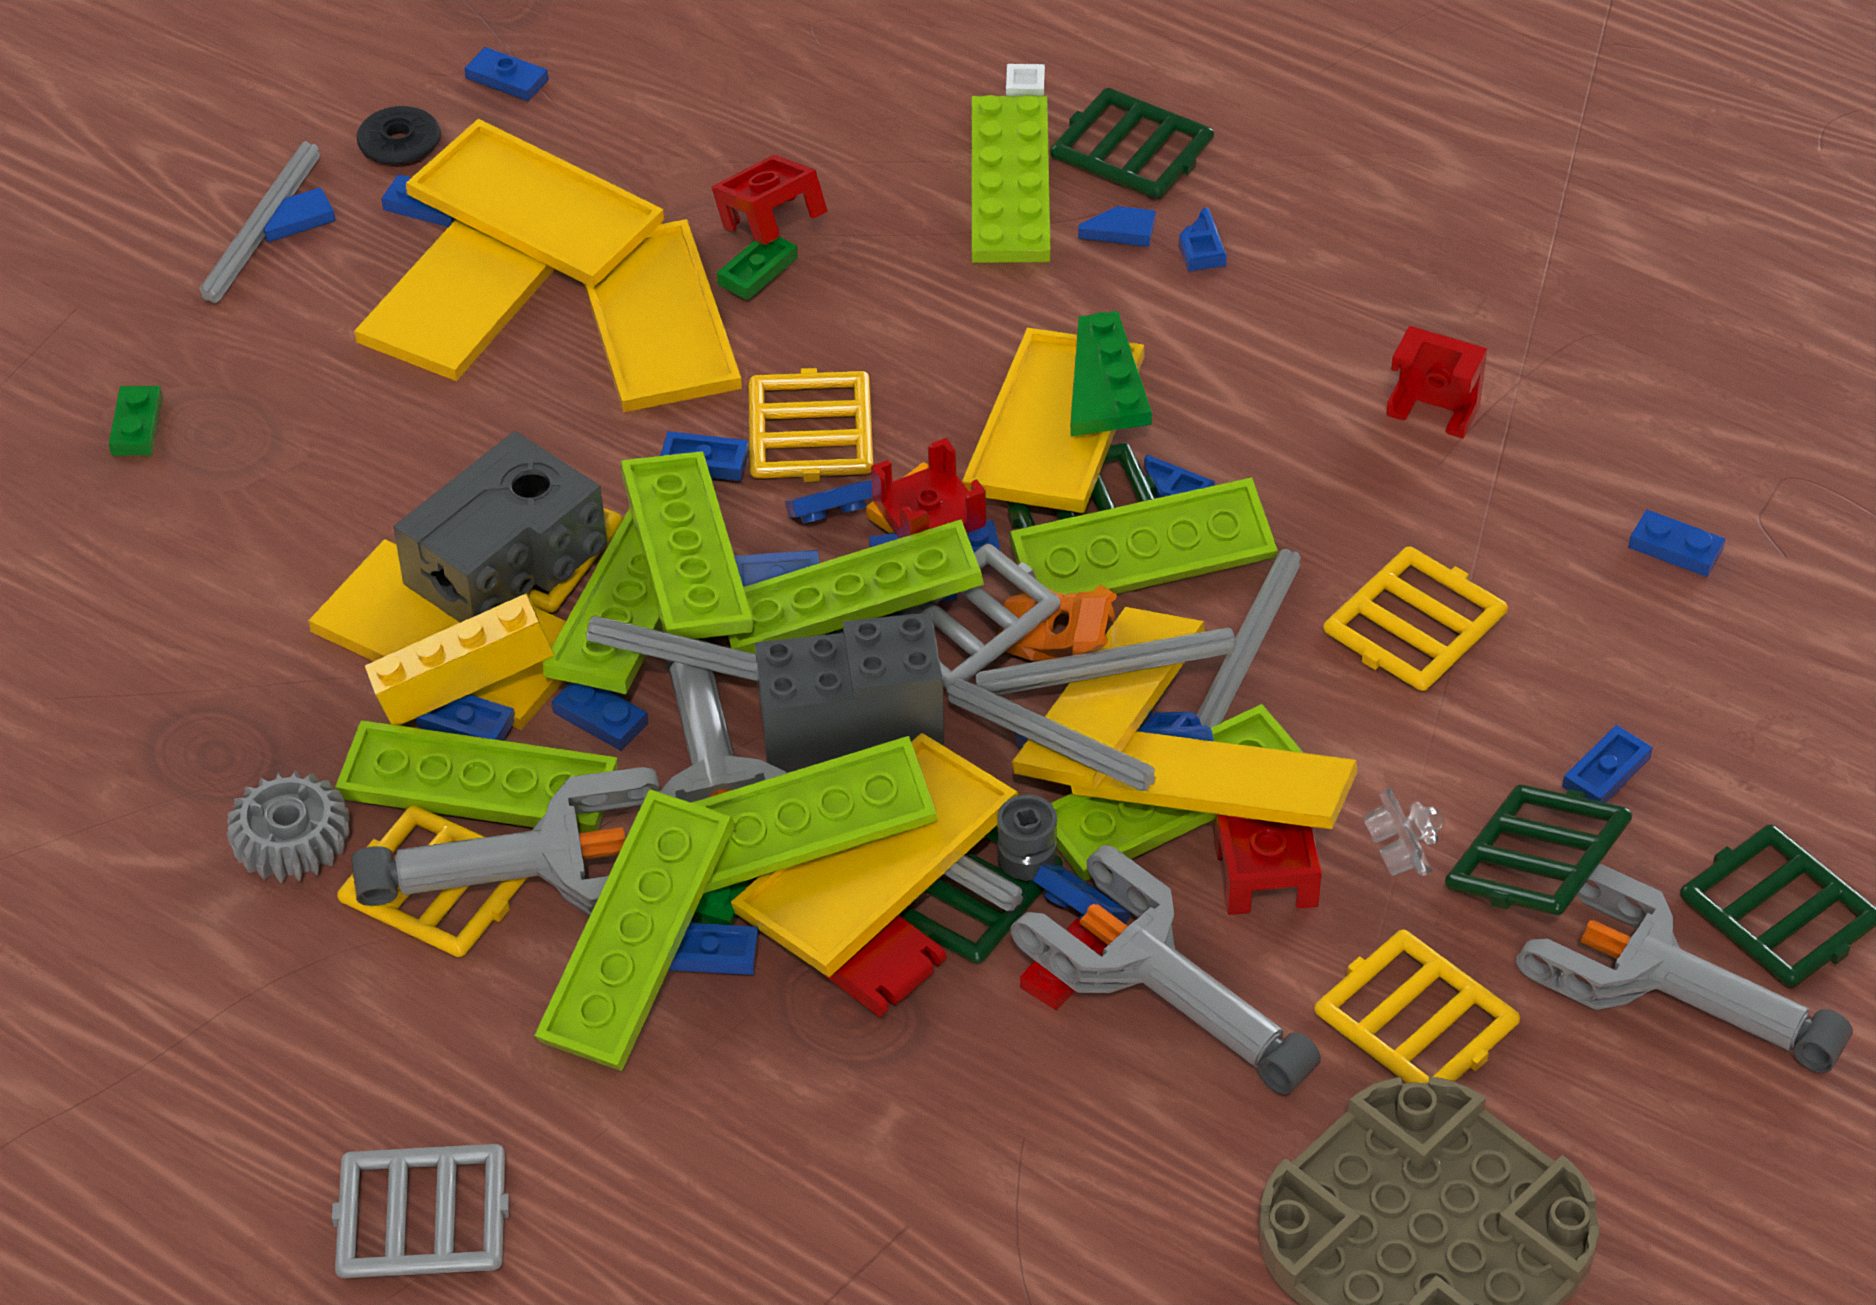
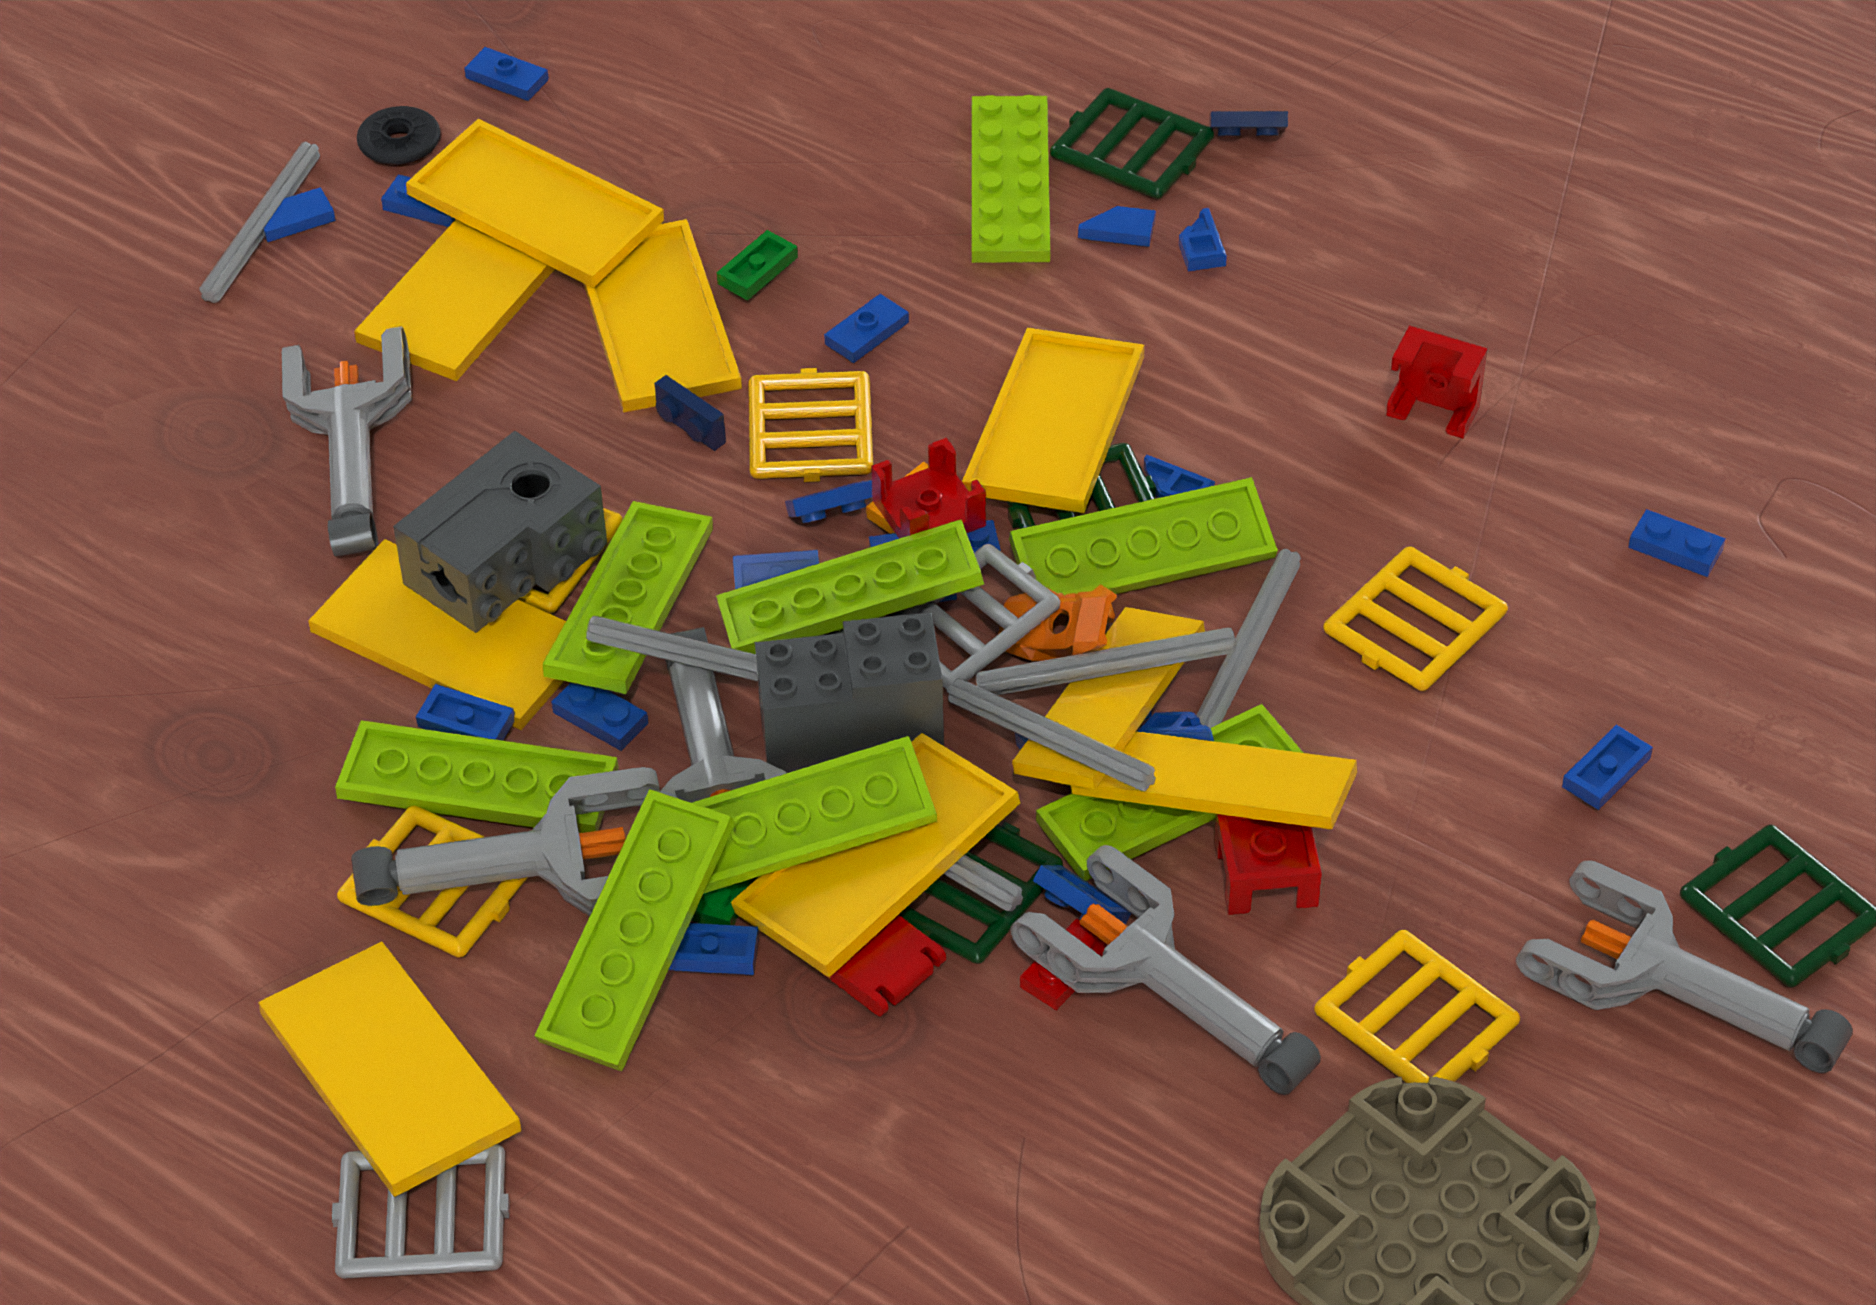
green plate [108,386,163,456] -> none
light grey gear [227,770,350,883] -> none
yellow slope [365,593,555,726] -> none
lime plate [621,451,753,639] -> none
blue plate [660,431,749,481] -> none
red panel [711,154,828,245] -> none
dark grey wheel [997,794,1057,881] -> none
white plate [1006,64,1045,96] -> none
green wing [1070,311,1152,436] -> none
clear hips [1362,788,1444,877] -> none
dark green bar [1445,784,1632,915] -> none
none -> yellow tile [258,941,521,1197]
none -> light grey piece [282,326,412,557]
none -> dark blue plate [654,375,726,451]
none -> blue plate [824,294,909,363]
none -> dark blue plate [1209,111,1288,136]

